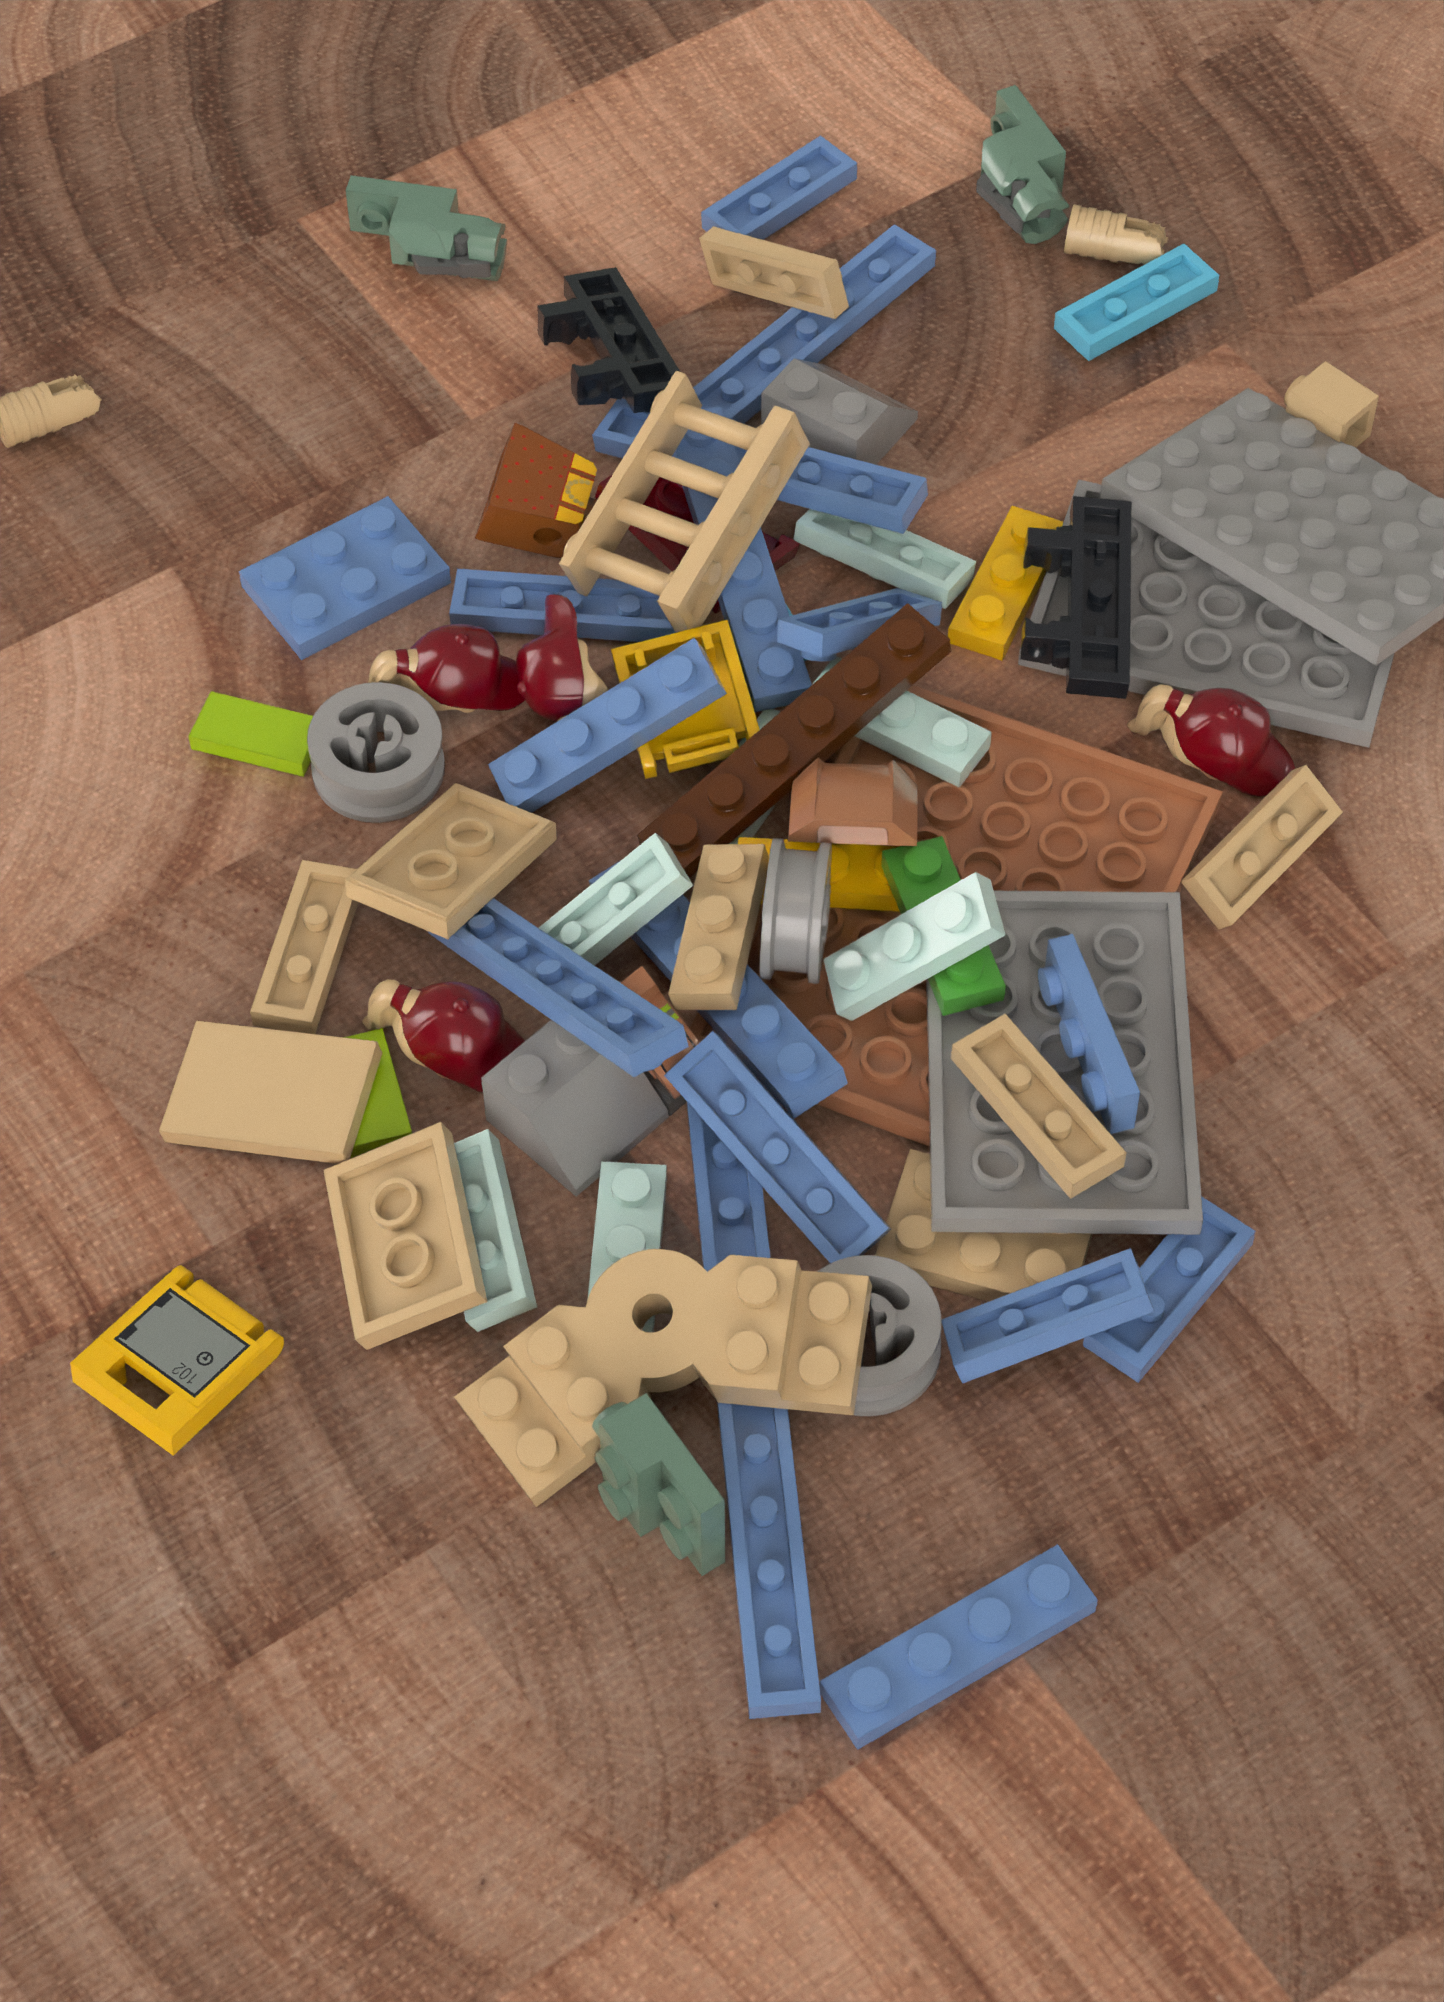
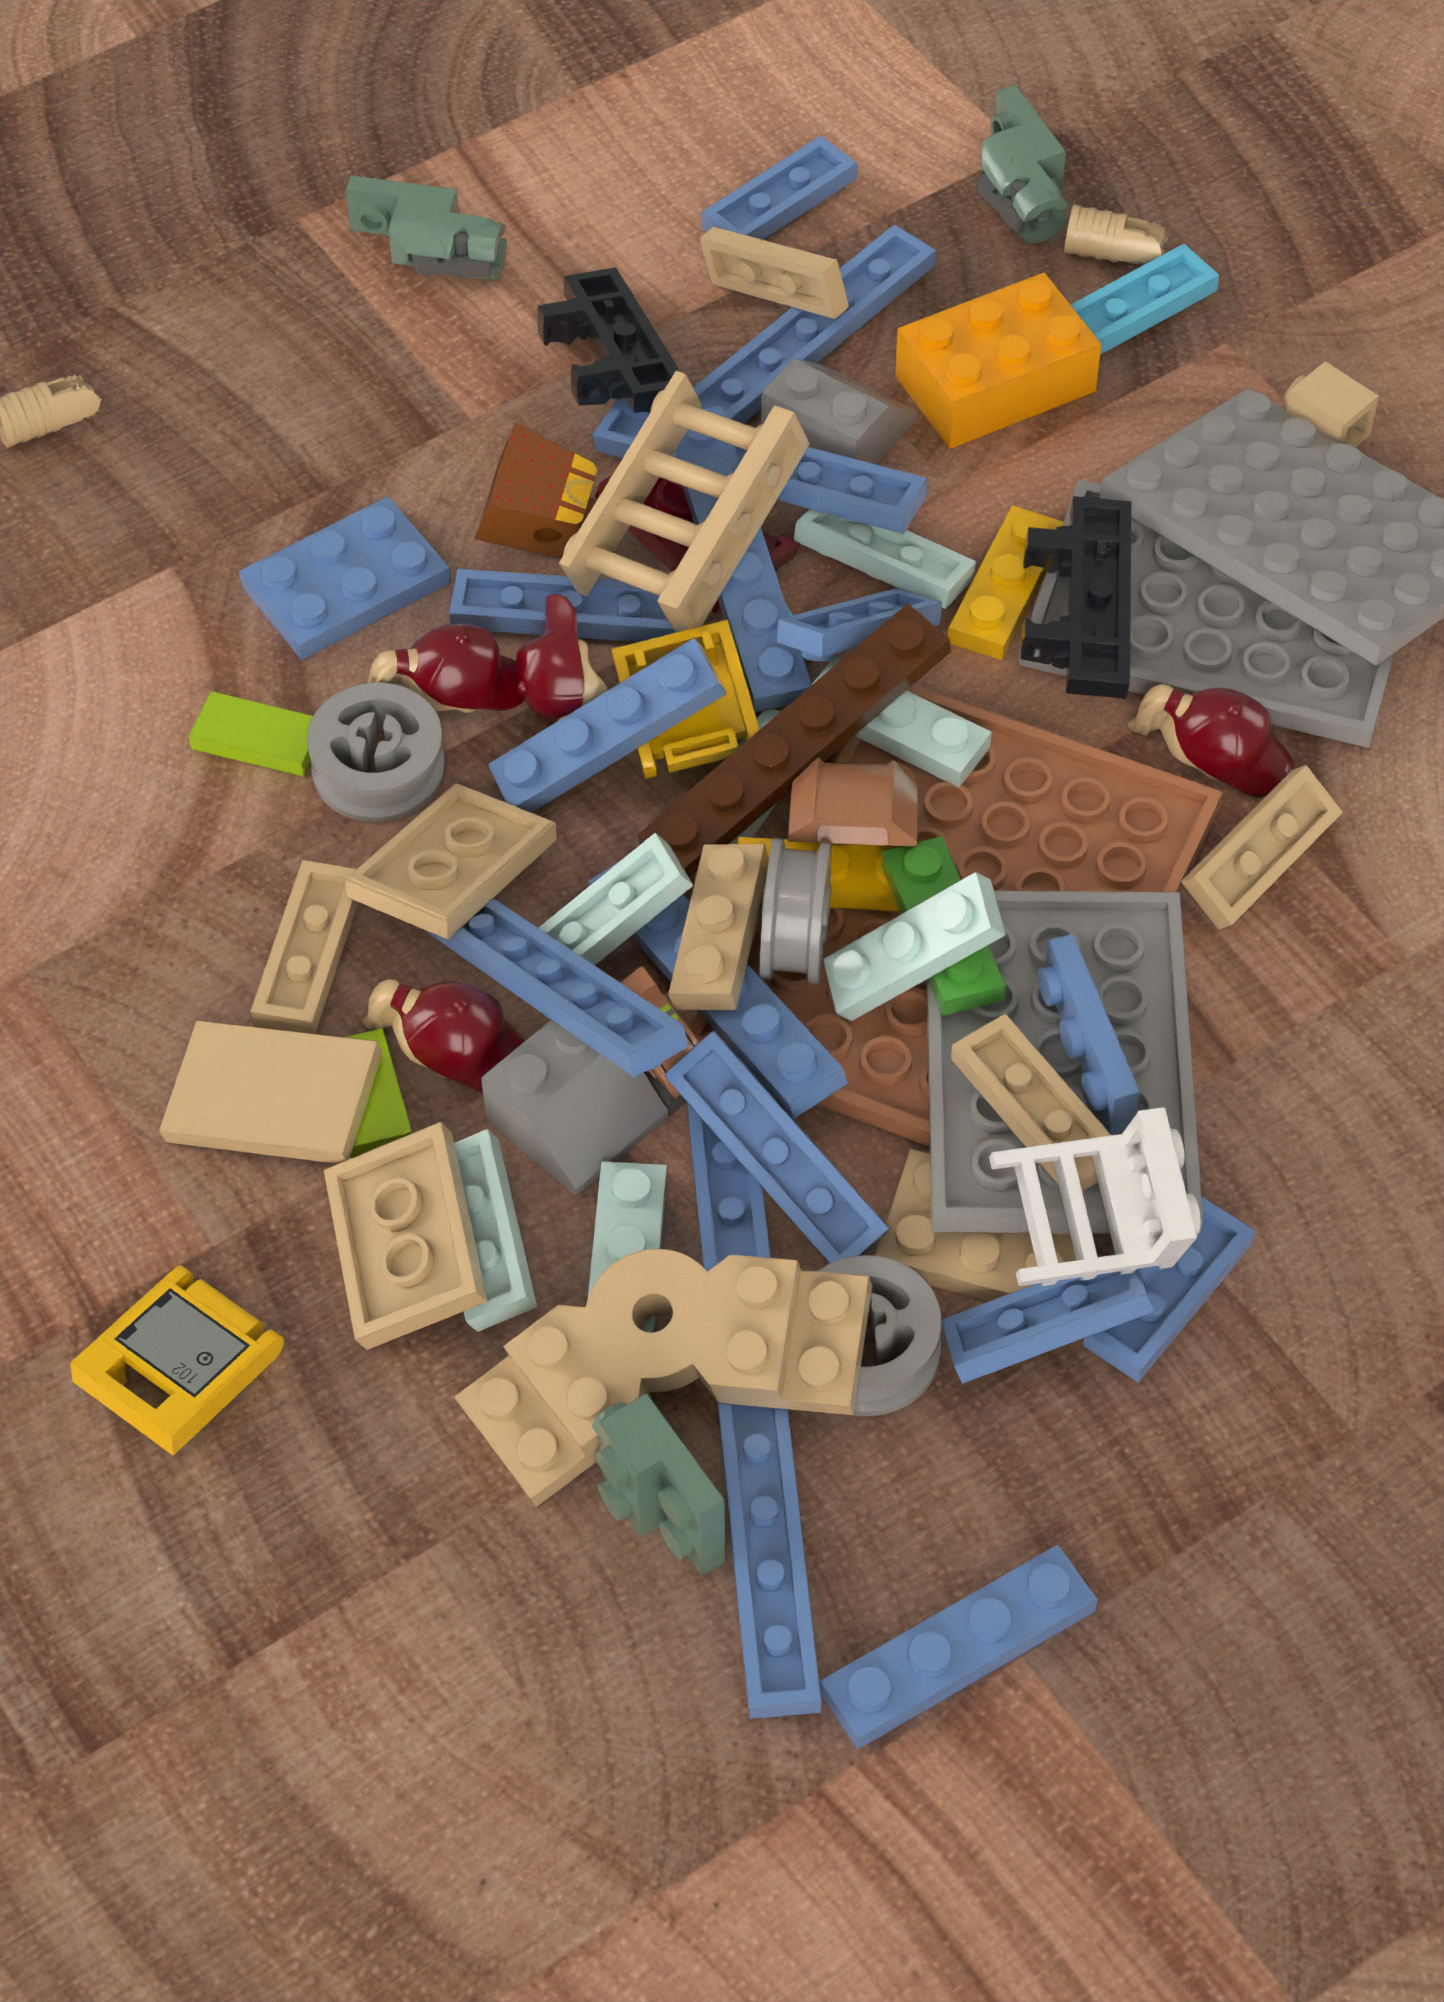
none -> light orange brick [895,272,1101,449]
none -> white plate [989,1107,1201,1286]

